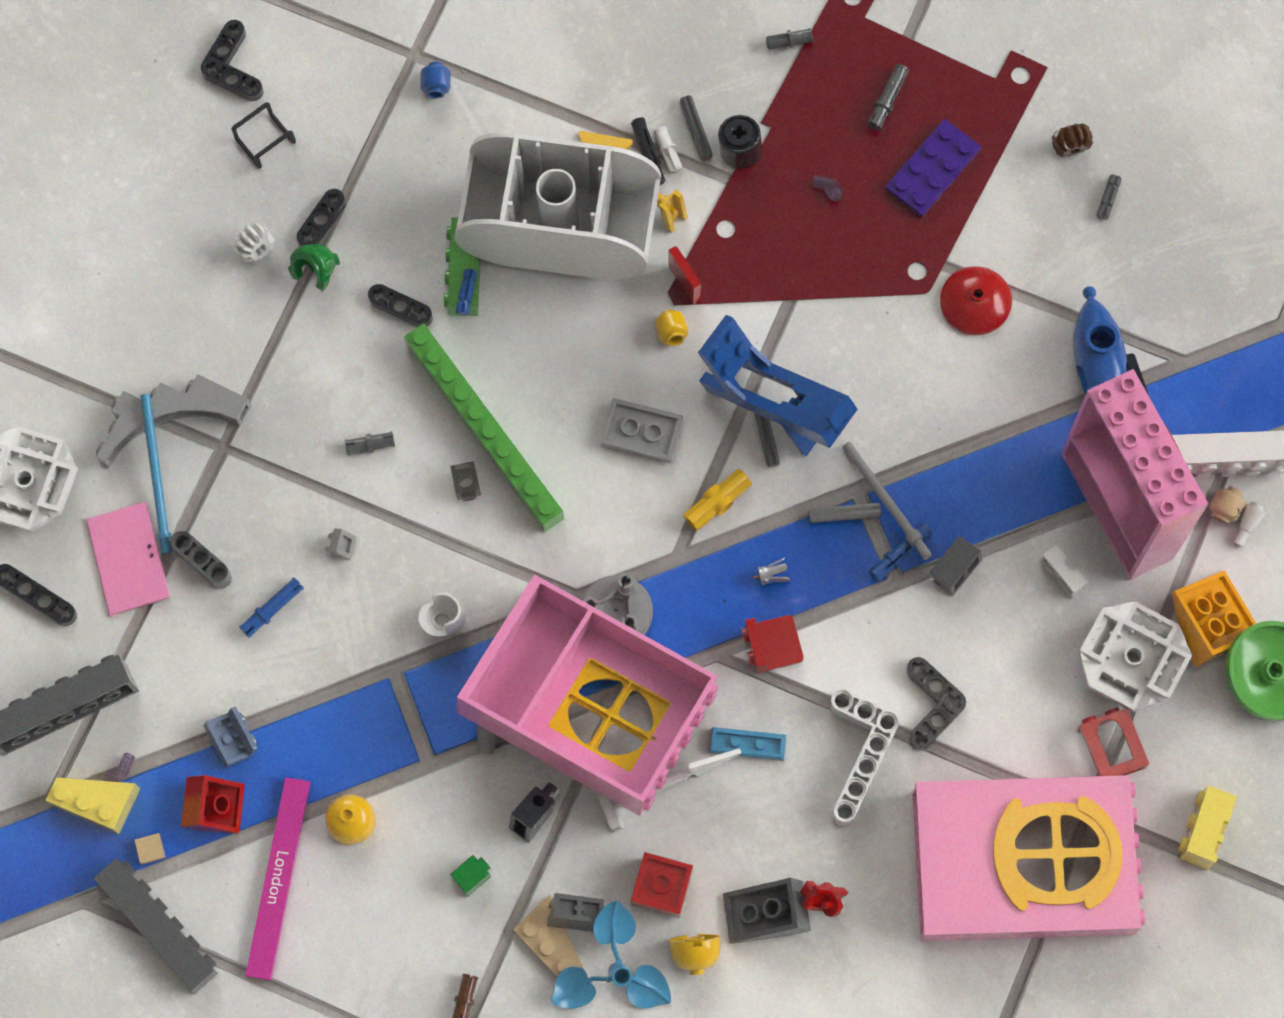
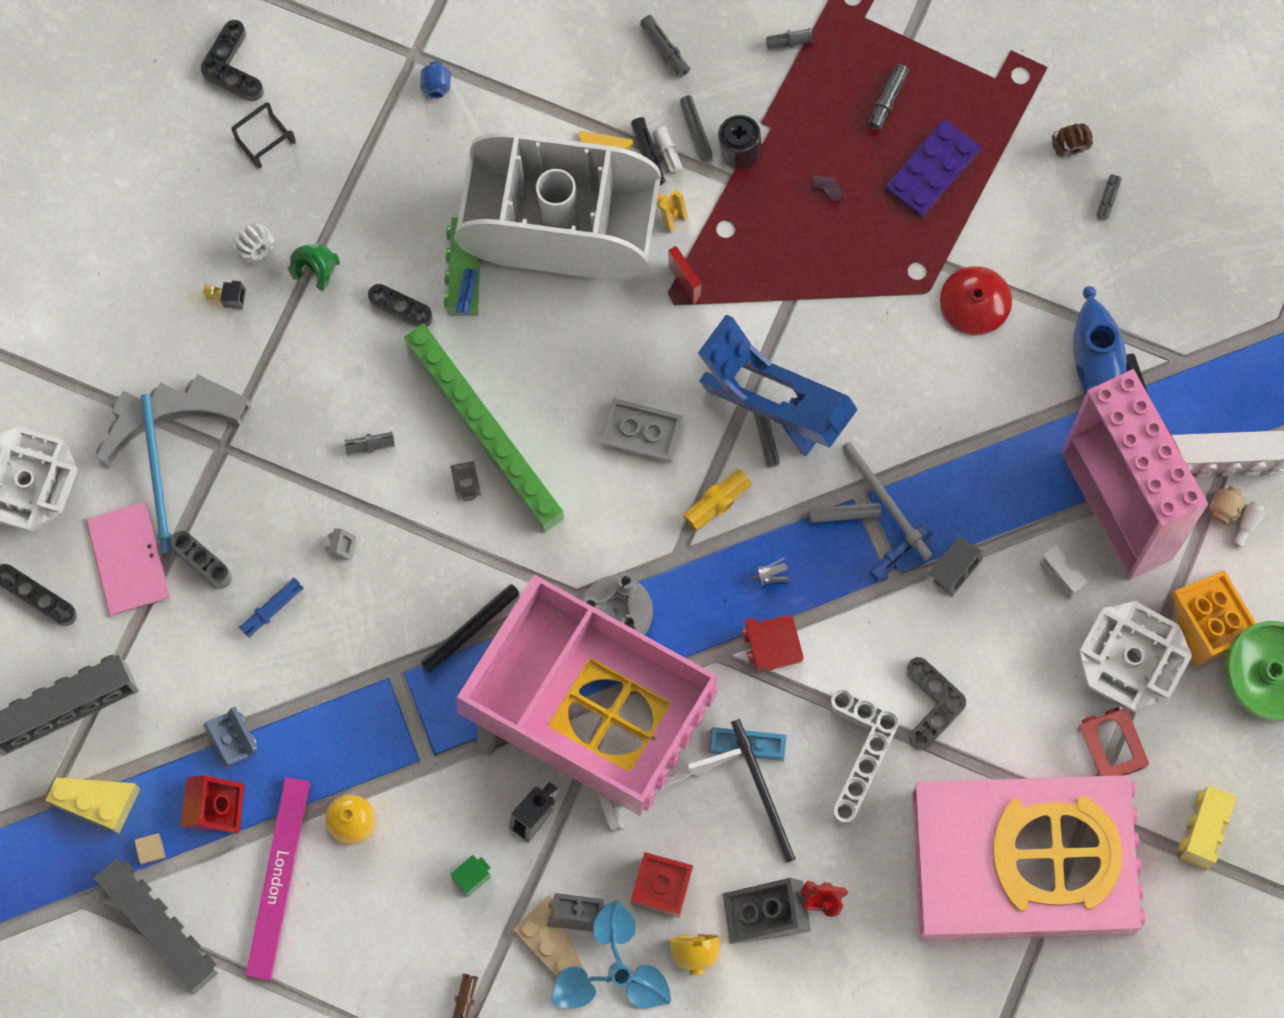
clear purple arm [103,753,135,782] -> none
black beam [297,189,346,246] -> none
white helmet [418,593,465,637] -> none
yellow head [655,309,689,346] -> none
none -> black piece [203,280,246,310]
none -> black axle [421,584,520,672]
none -> dark grey pin [640,15,691,78]
none -> black bar [731,719,796,863]

